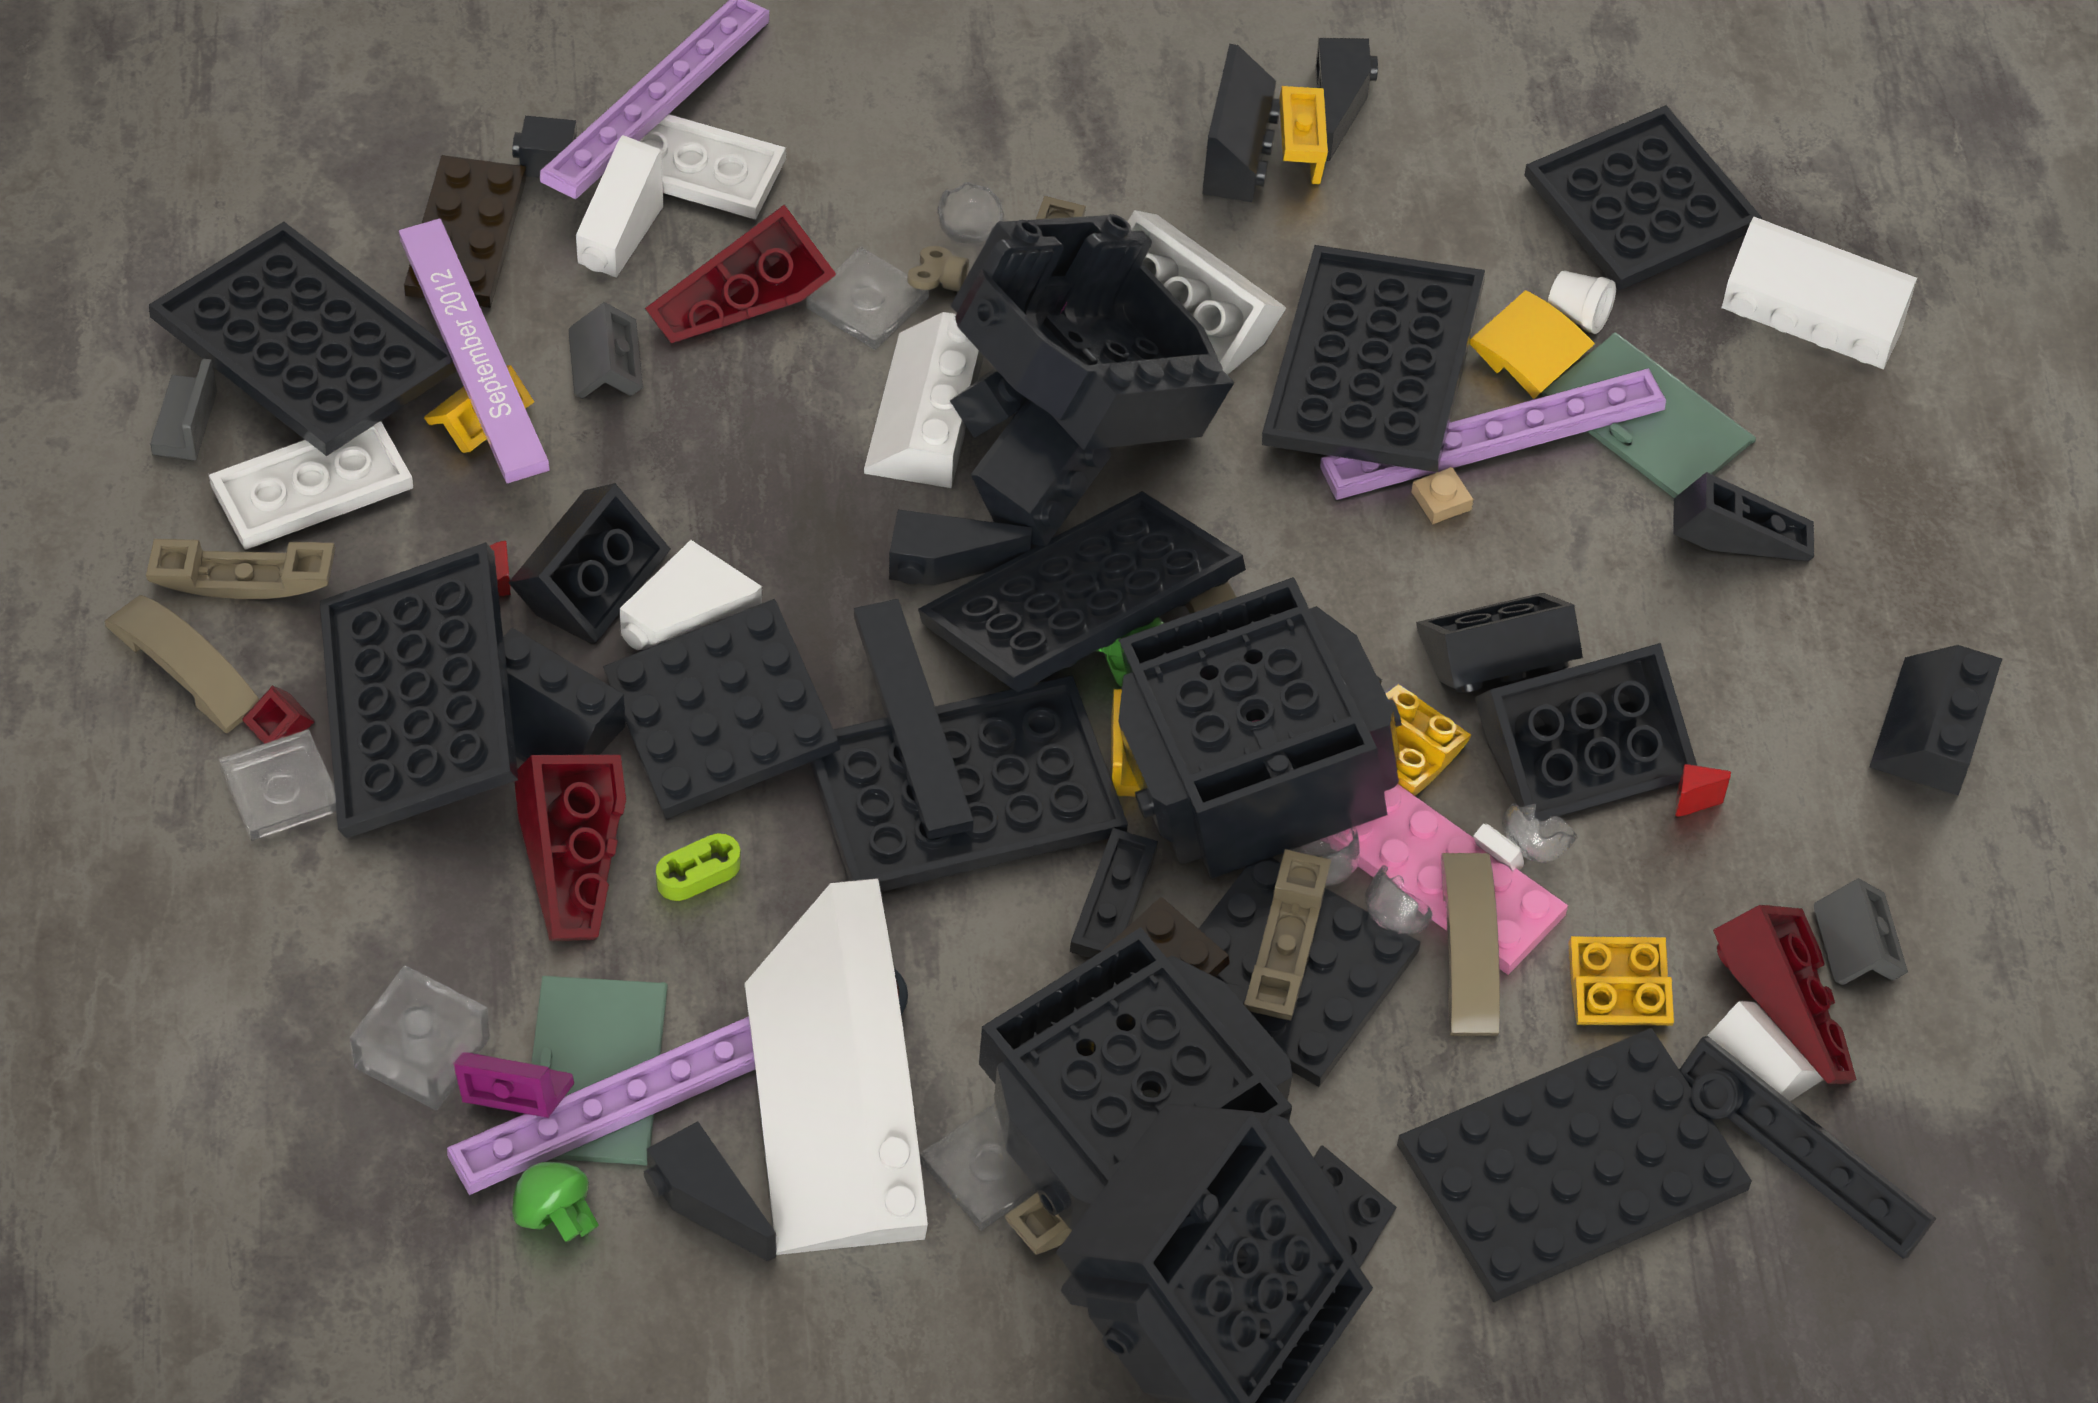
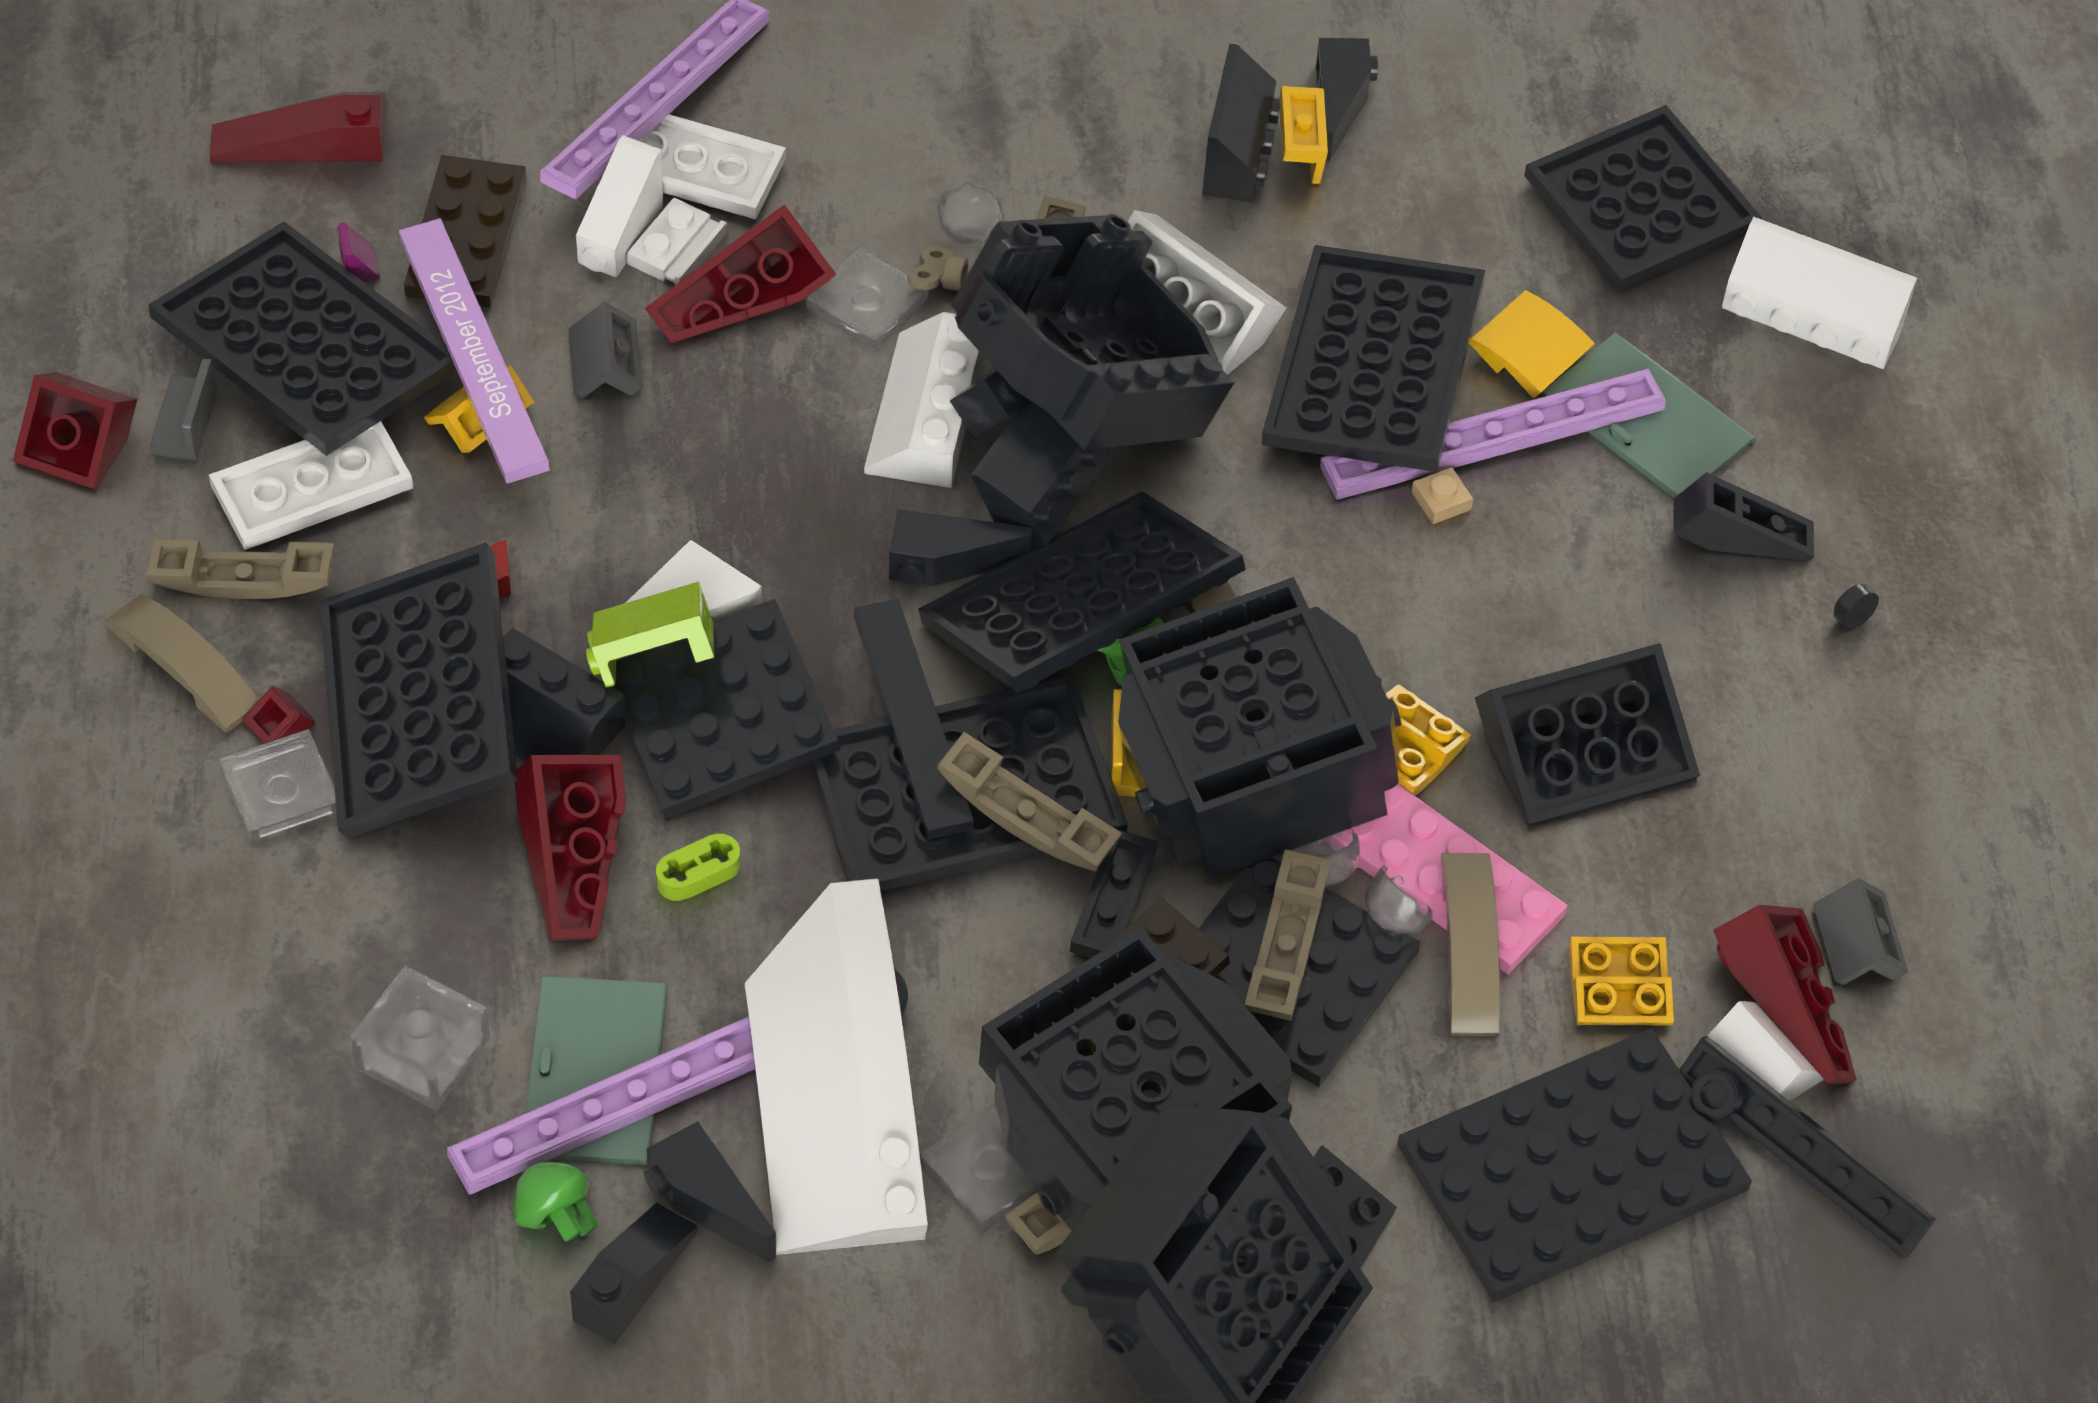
magenta panel [453,1052,574,1118] -> none
black slope [508,483,671,644] -> none
black brick [512,115,577,178] -> none
black slope [1416,593,1583,692] -> none
white tile [1473,823,1525,872] -> none
clear hair [1502,803,1578,863] -> none
white piece [1548,271,1616,334] -> none
red slope [1675,764,1731,817] -> none
black slope [1869,645,2002,796] -> none
none -> dark red slope [13,372,137,489]
none -> dark red wedge [210,92,386,162]
none -> magenta slope [337,222,380,282]
none -> black slope [570,1202,698,1344]
none -> lime panel [586,581,714,688]
none -> white plate [627,197,727,285]
none -> dark tan slope [937,732,1122,871]
none -> black tile [1834,584,1879,629]

